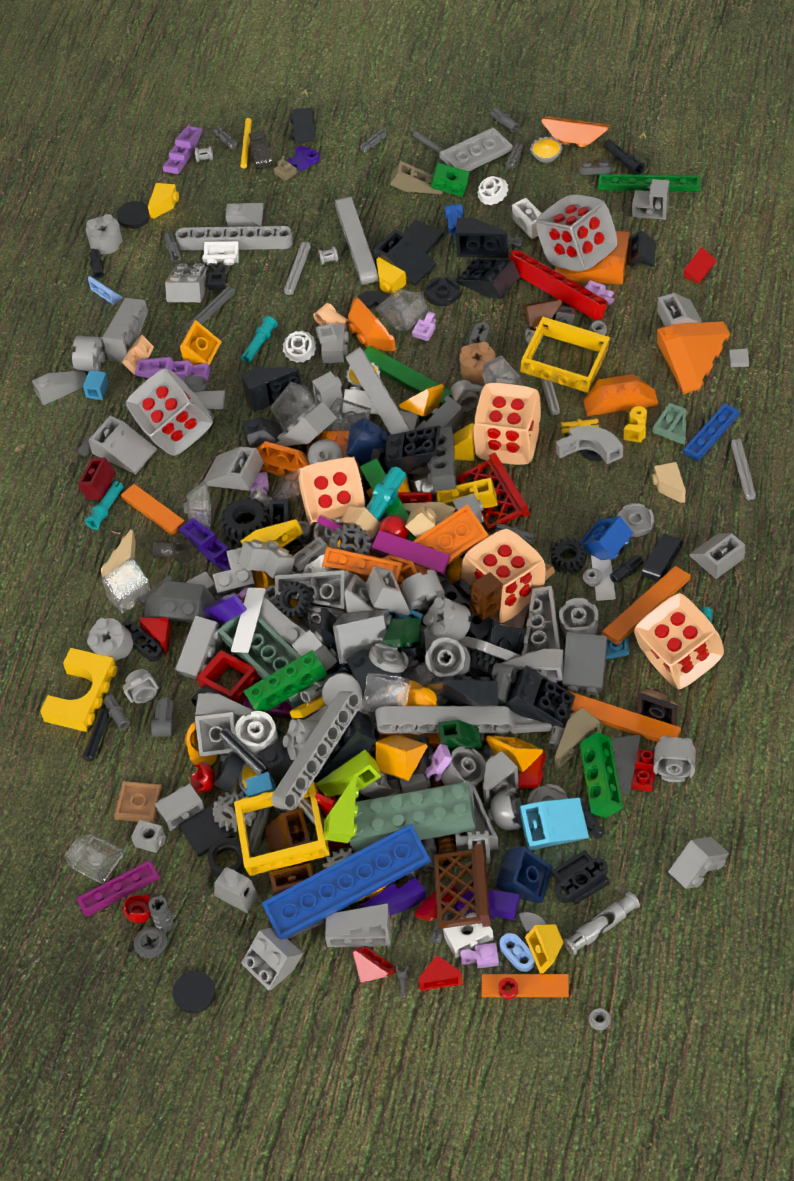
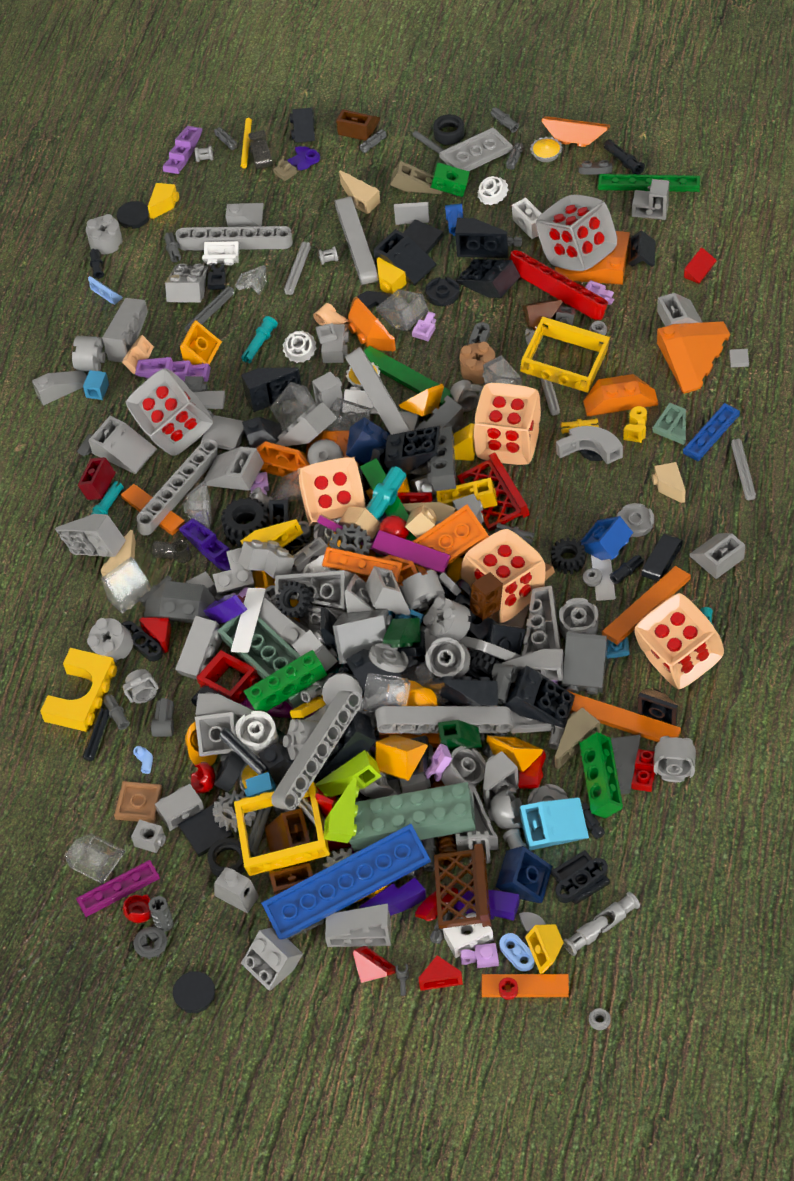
light grey brick [668,837,729,889] -> none
none -> light grey slope [55,514,126,557]
none -> light blue arm [133,746,153,774]
none -> light grey beam [137,439,218,535]
none -> light grey slope [201,415,244,450]
none -> clear slope [235,265,266,295]
none -> reddish brown slope [336,109,380,141]
none -> tan slope [339,170,381,214]
none -> light grey slope [394,202,429,225]
none -> black tyre [433,114,465,145]
none -> light grey tile [438,572,461,596]
none -> light grey bush [503,828,528,849]

